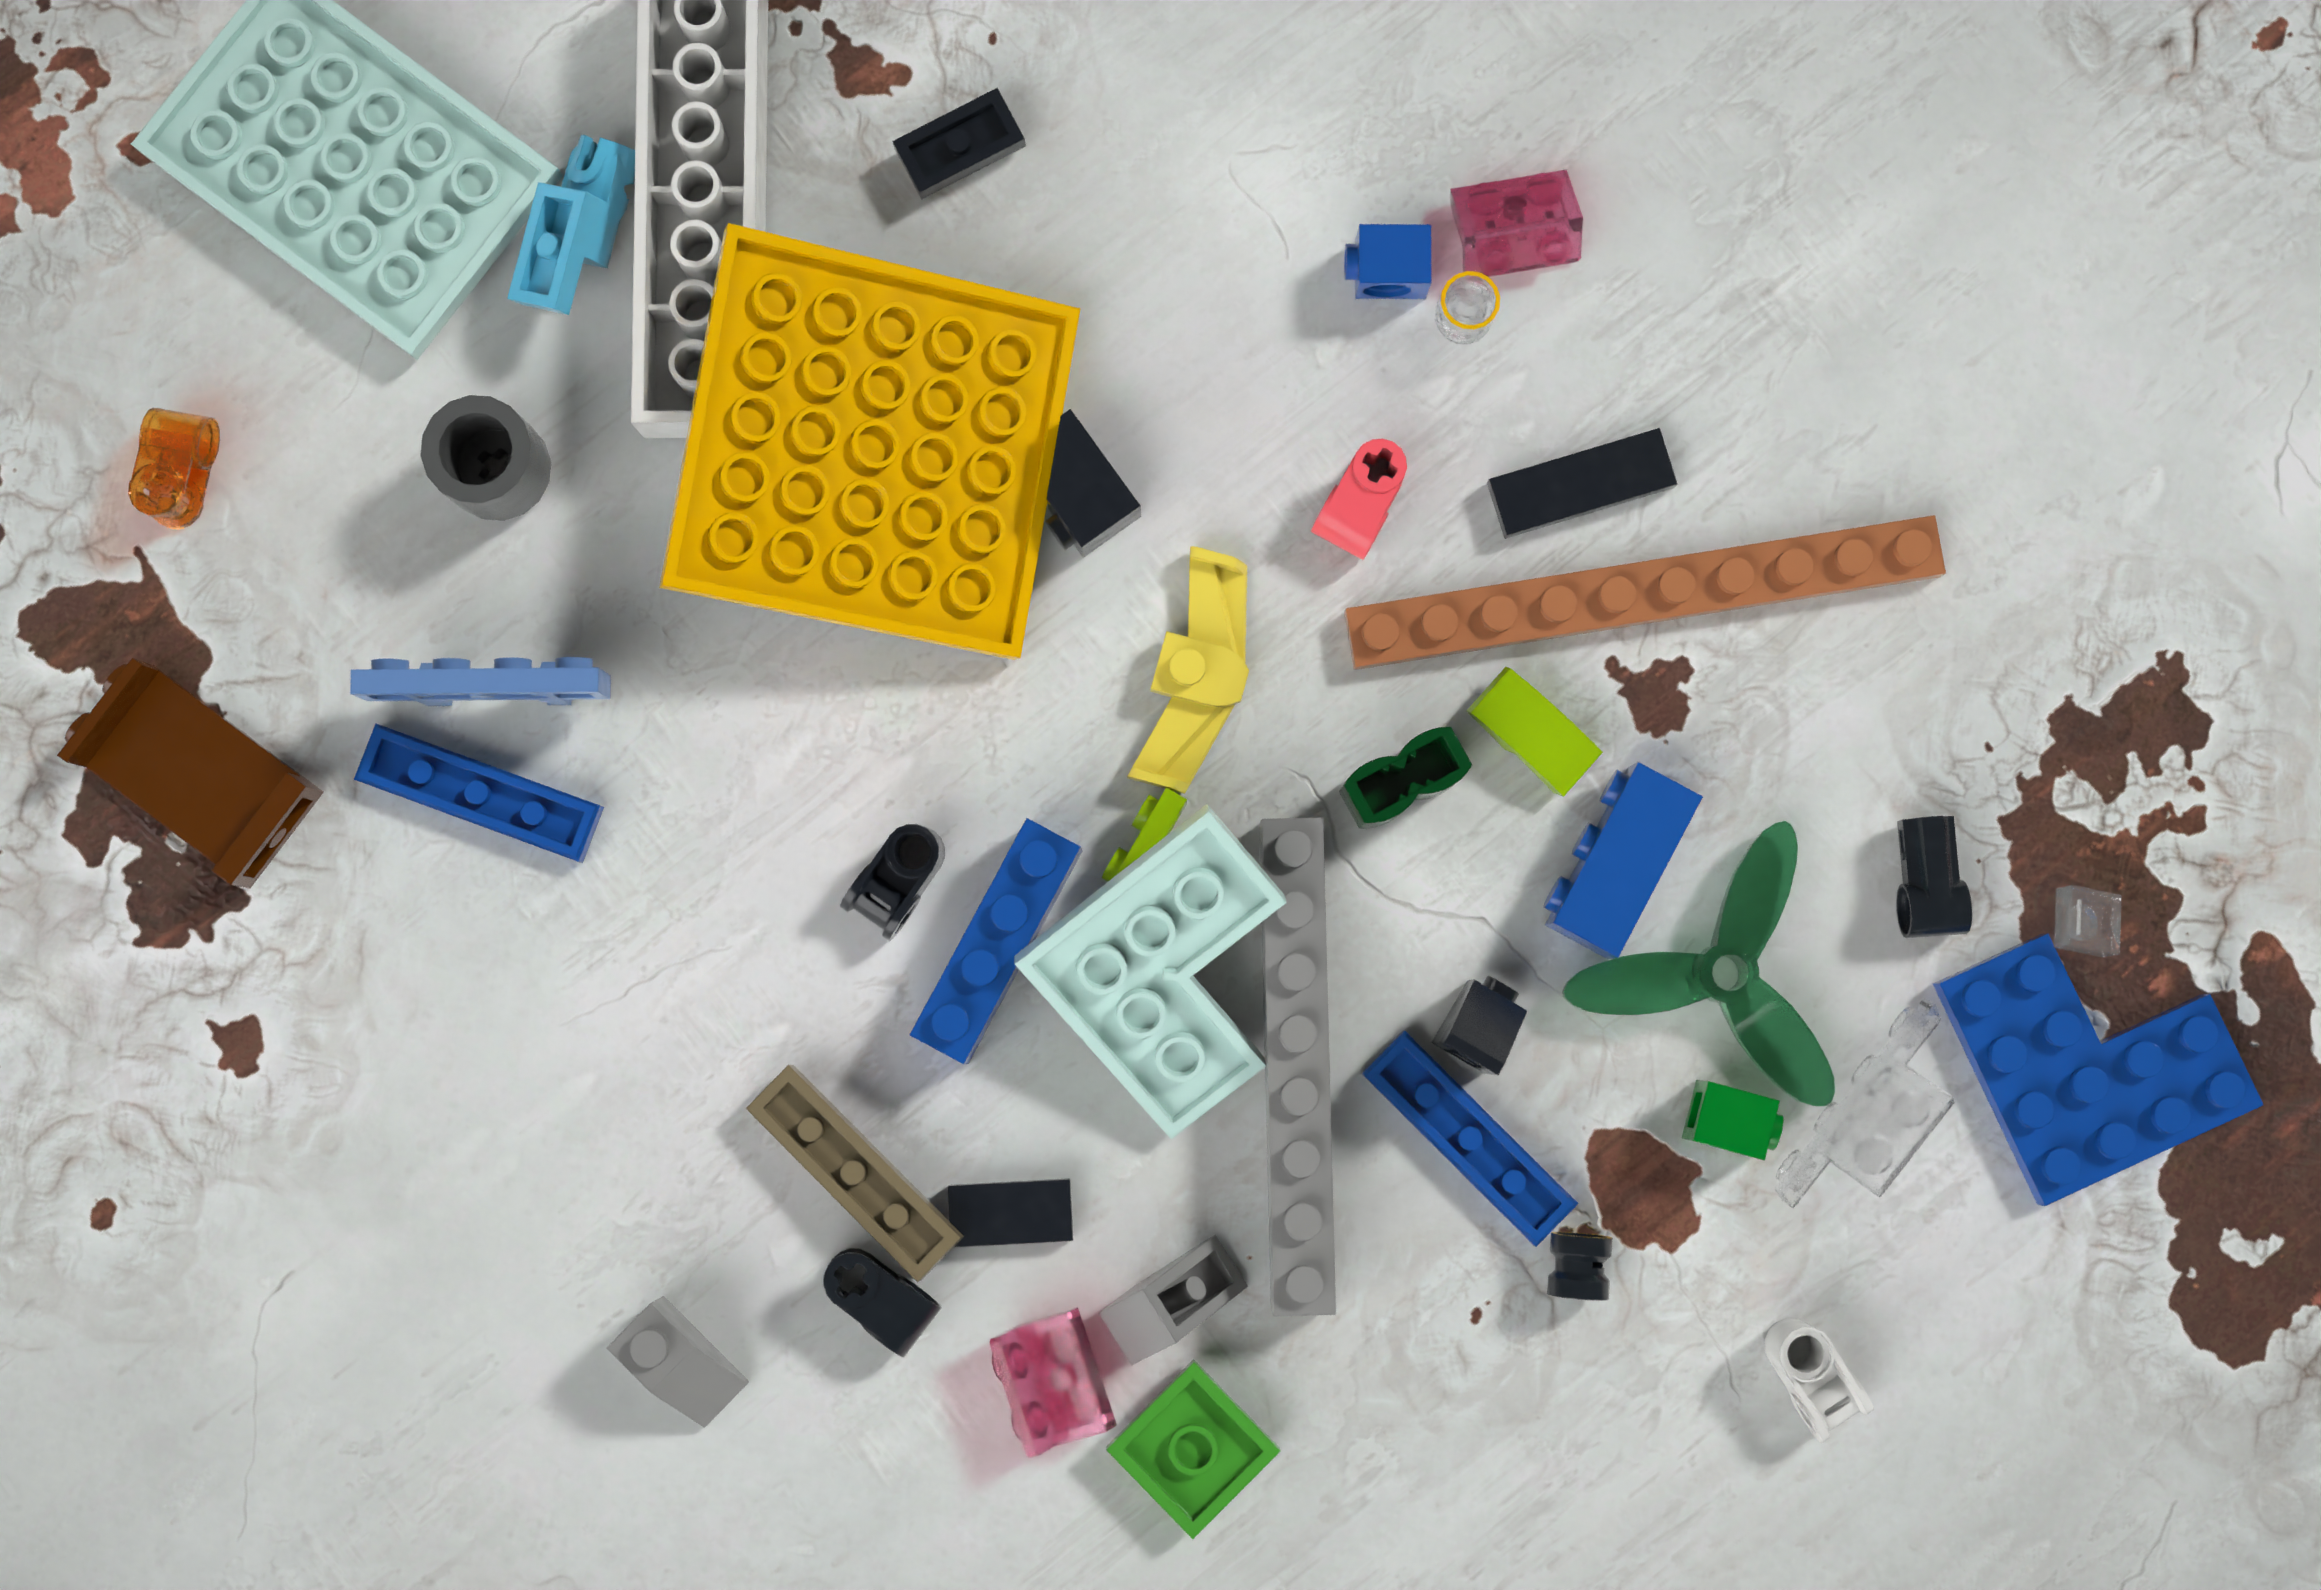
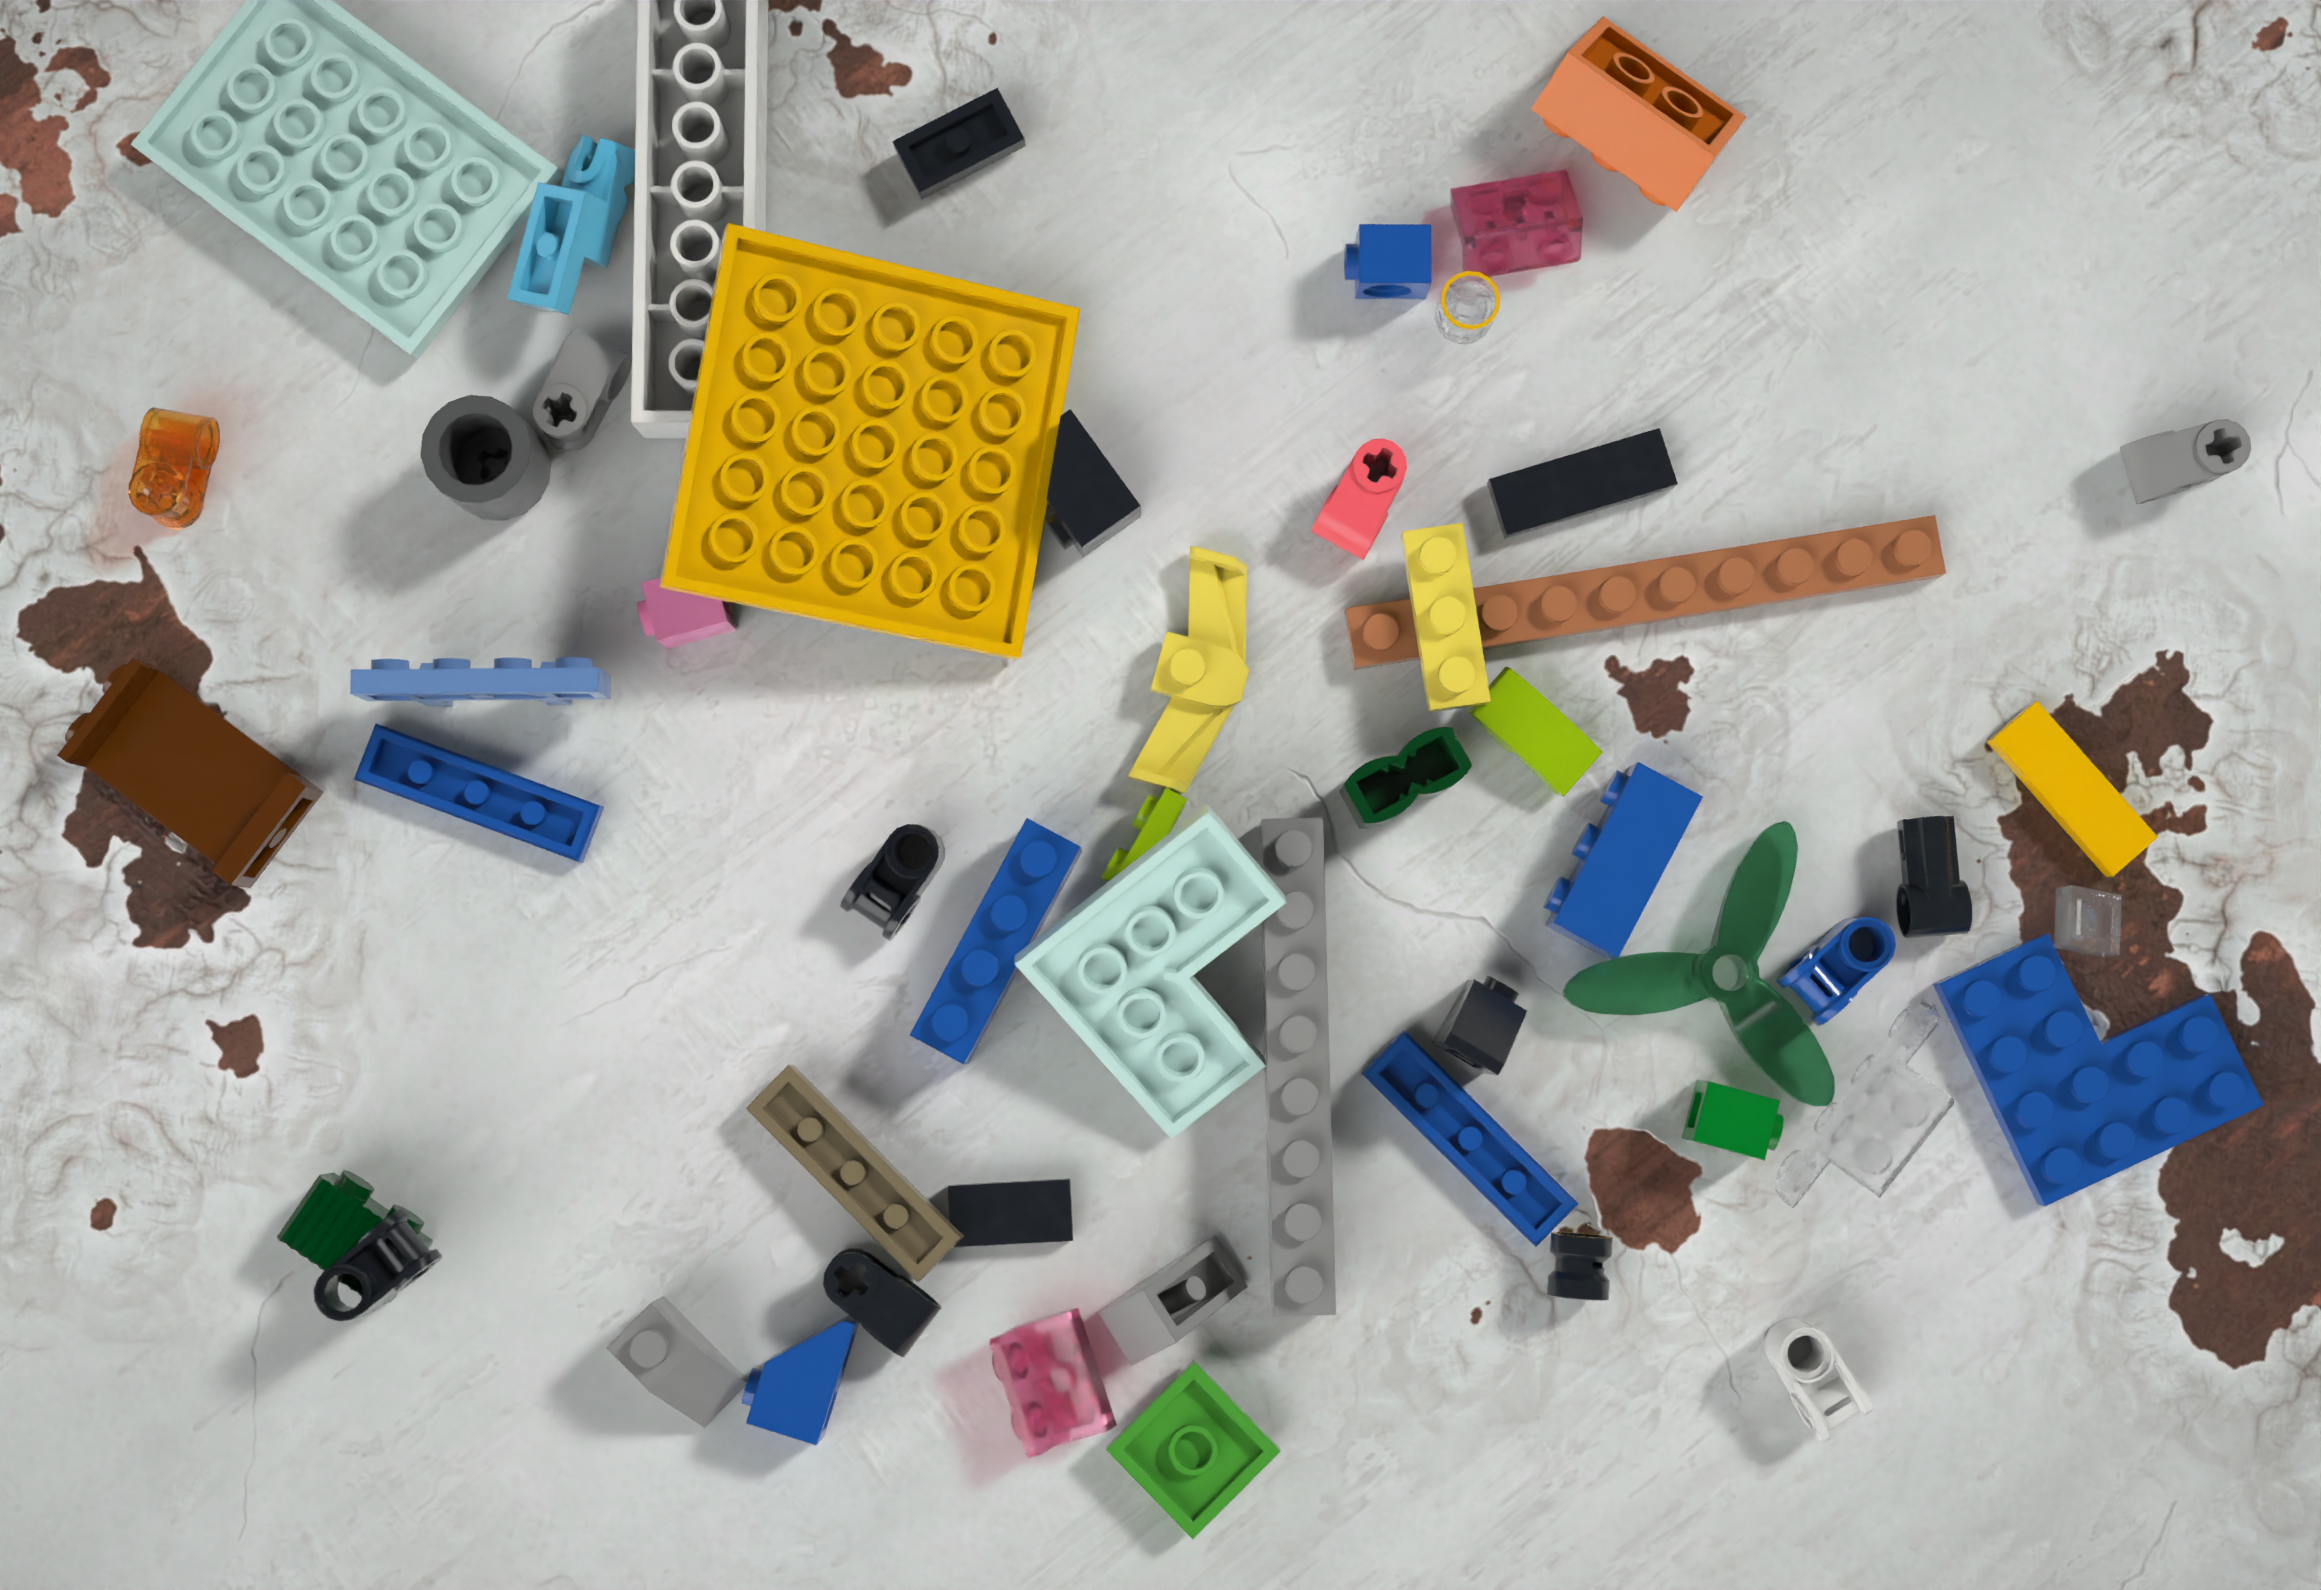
none -> dark green brick [277,1170,433,1305]
none -> black piece [314,1207,443,1321]
none -> light grey piece [532,328,632,451]
none -> bright pink brick [637,577,736,649]
none -> blue slope [741,1315,859,1445]
none -> light yellow plate [1401,523,1491,713]
none -> orange slope [1531,16,1746,212]
none -> blue piece [1776,917,1896,1026]
none -> yellow tile [1986,701,2158,878]
none -> light grey piece [2119,419,2251,504]

